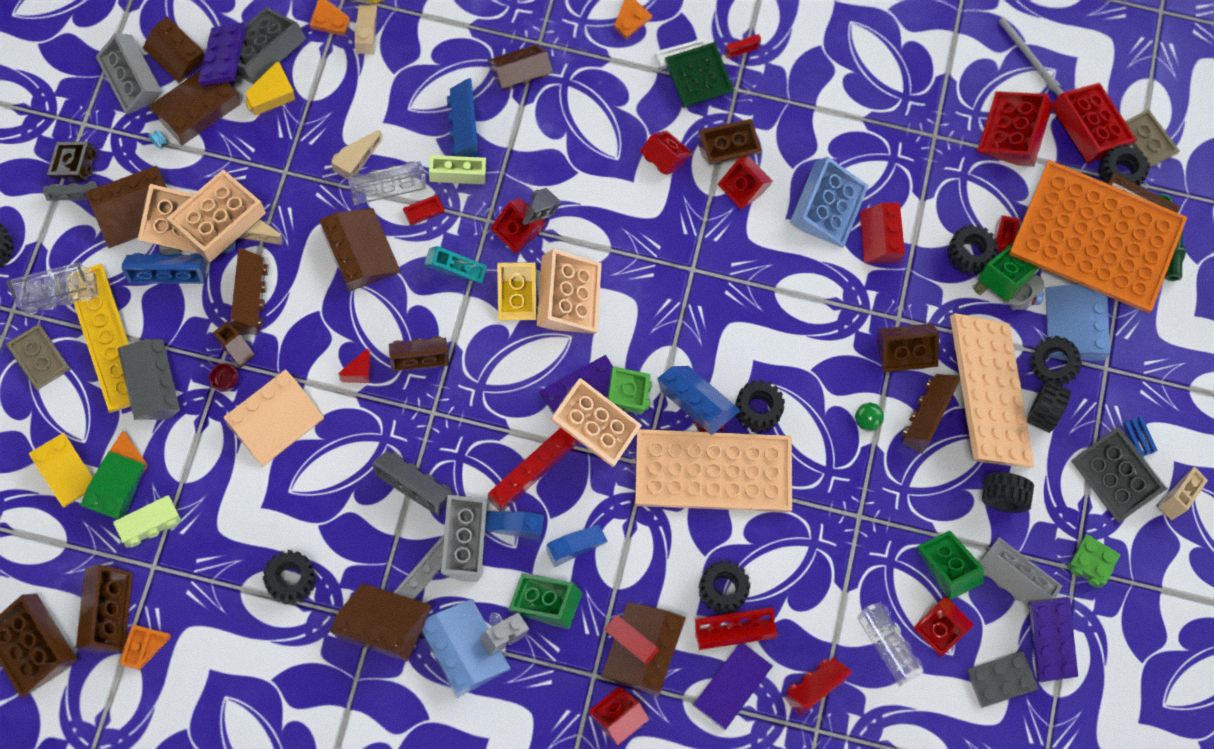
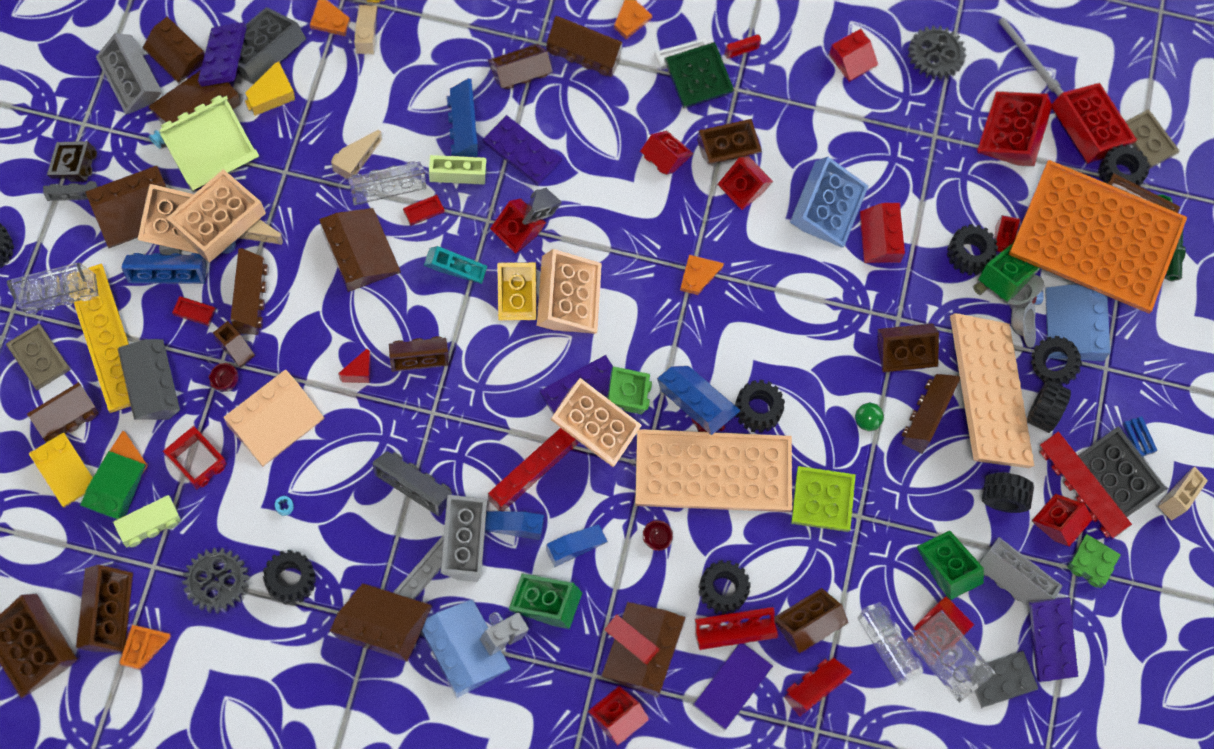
none -> slope [27,382,99,443]
none -> yellowish green panel [158,95,259,192]
none -> red window [163,425,227,490]
none -> red tile [172,296,216,326]
none -> dark grey gear [182,548,250,613]
none -> medium azure bush [275,496,294,516]
none -> dark purple plate [483,115,562,186]
none -> reddish brown slope [546,15,622,77]
none -> dark red hair [643,520,673,551]
none -> orange wing [680,255,724,295]
none -> reddish brown slope [774,588,849,654]
none -> lime plate [791,466,856,532]
none -> red slope [828,28,878,82]
none -> clear slope [906,610,995,703]
none -> dark grey gear [908,25,967,80]
none -> light grey piece [1011,302,1036,348]
none -> red slope [1032,494,1093,547]
none -> red brick [1039,431,1132,540]

